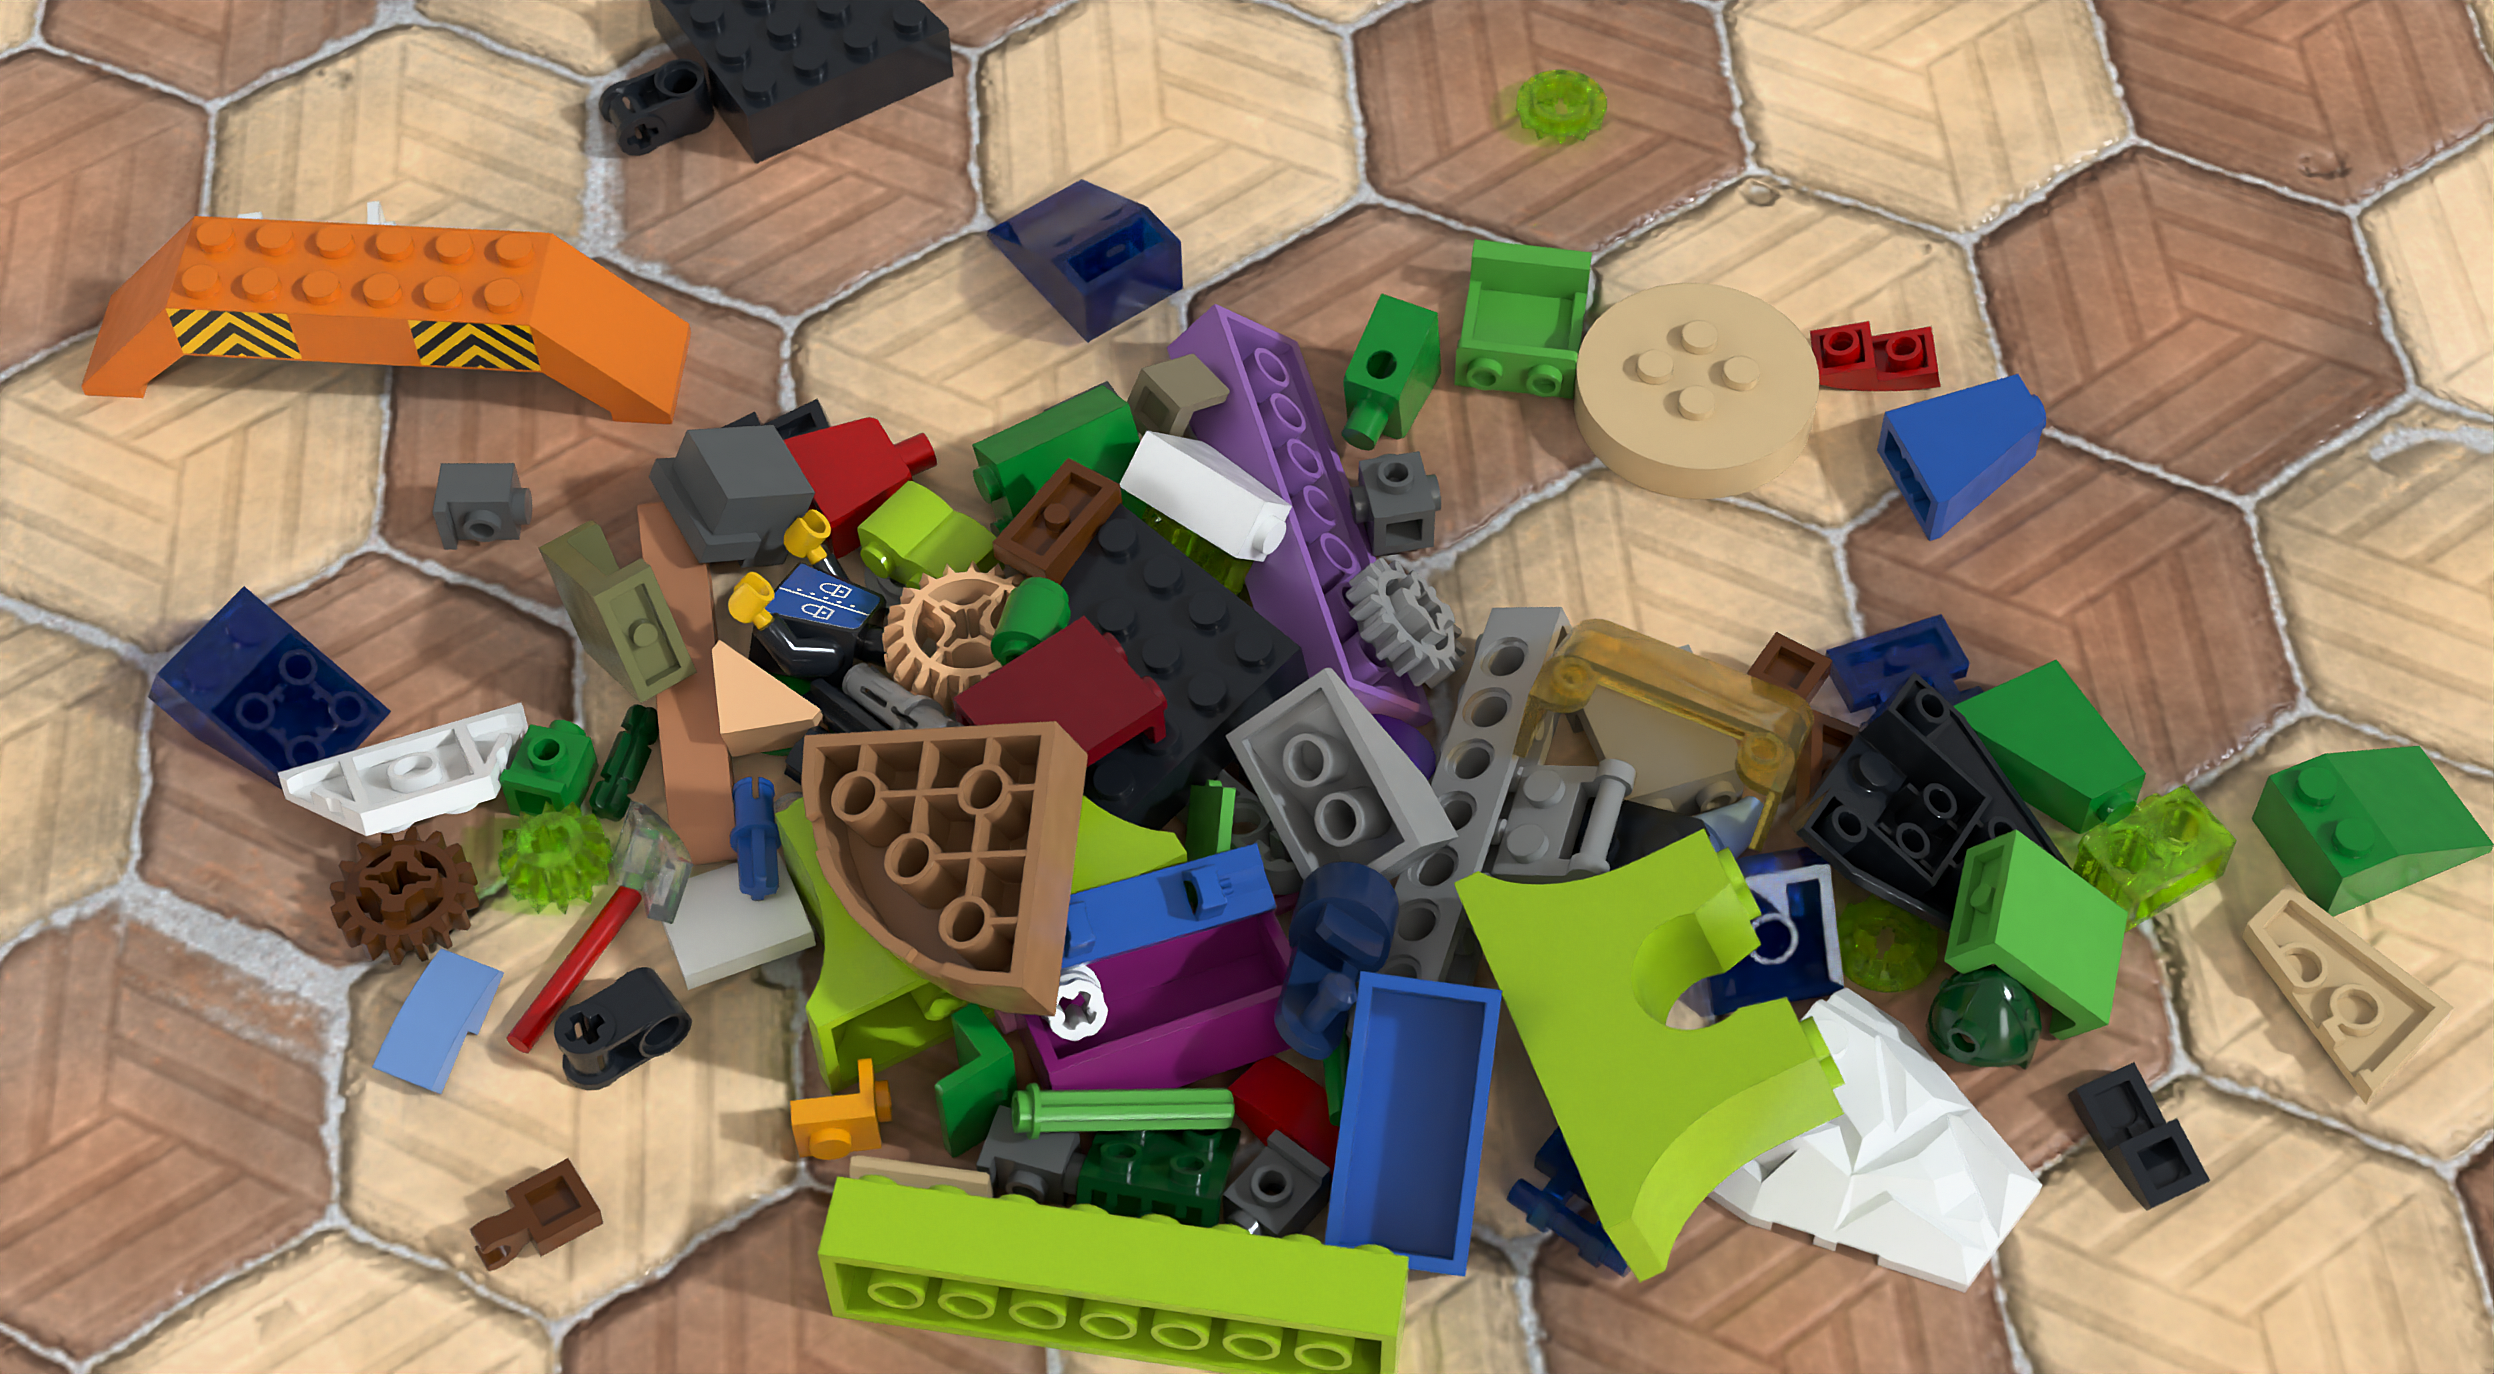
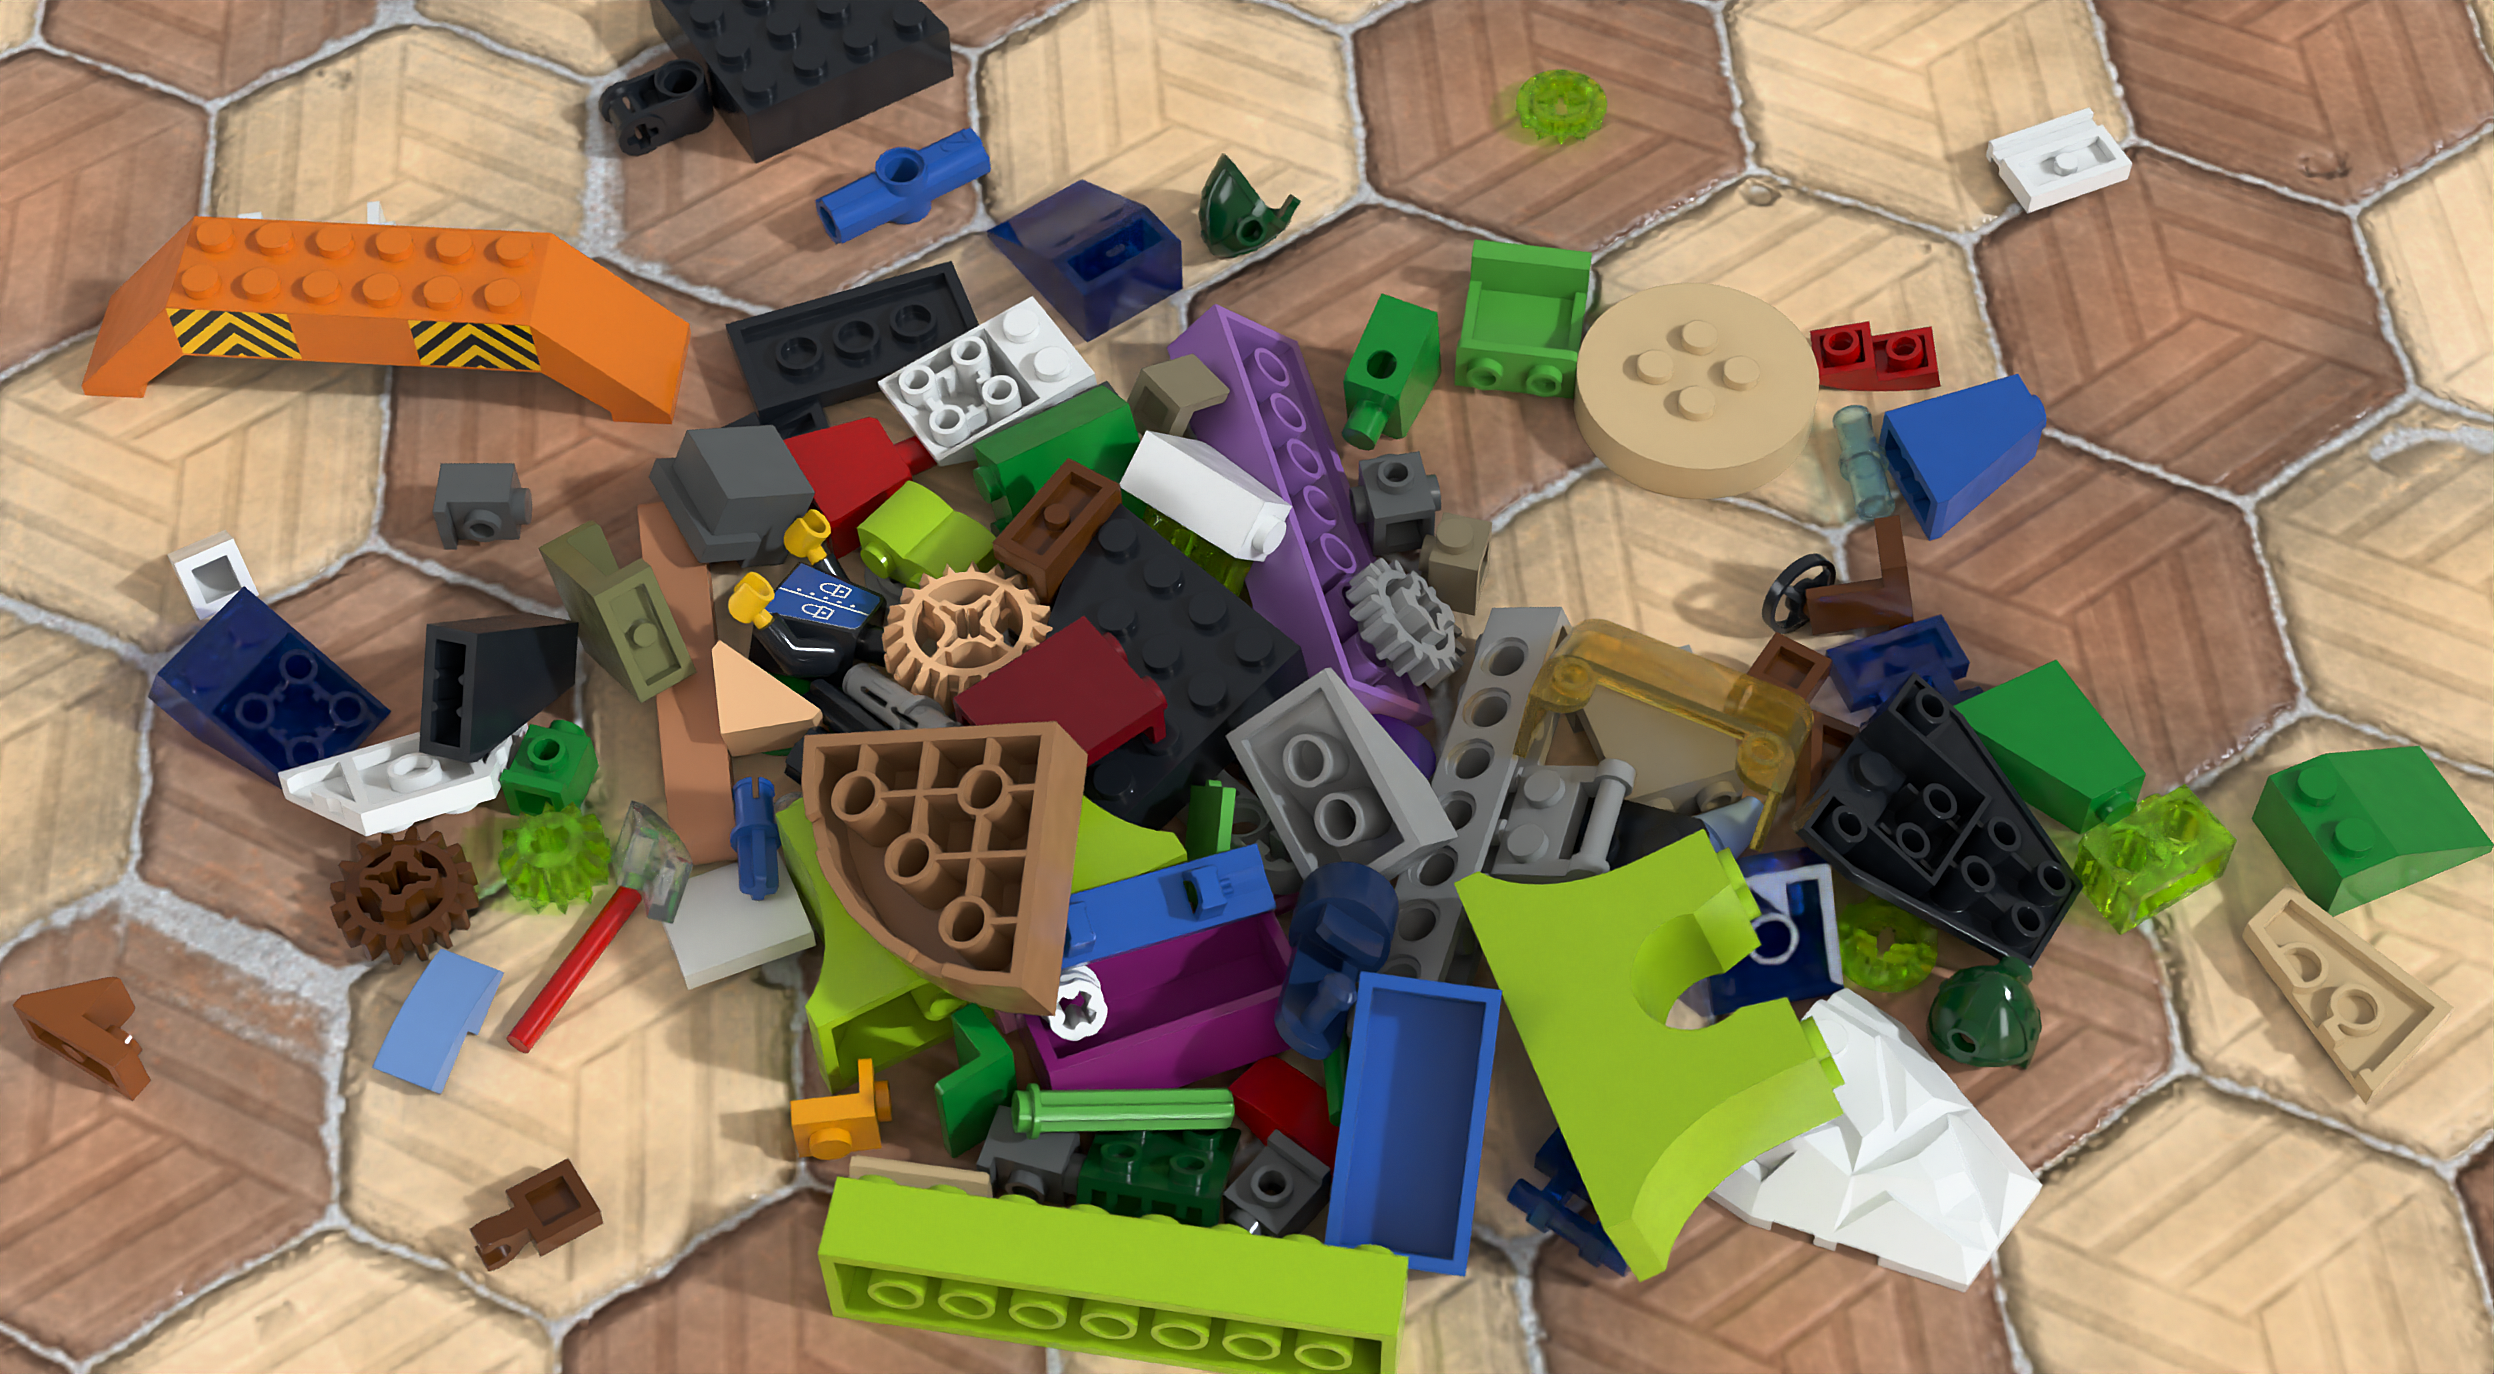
black piece [554,967,692,1090] -> none
dark green axle [589,704,659,822] -> none
green brick [990,577,1071,666] -> none
bright green panel [1944,830,2128,1041] -> none
black slope [2067,1062,2210,1211] -> none
none -> dark orange slope [12,977,151,1101]
none -> white brick [167,530,259,620]
none -> black slope [419,613,579,763]
none -> black plate [725,261,979,424]
none -> blue piece [815,127,991,245]
none -> white slope [878,296,1097,467]
none -> dark green helmet [1198,153,1301,258]
none -> dark tan brick [1418,512,1492,616]
none -> reddish brown piece [1762,515,1916,642]
none -> clear light blue pin [1832,405,1895,521]
none -> white plate [1986,108,2132,213]

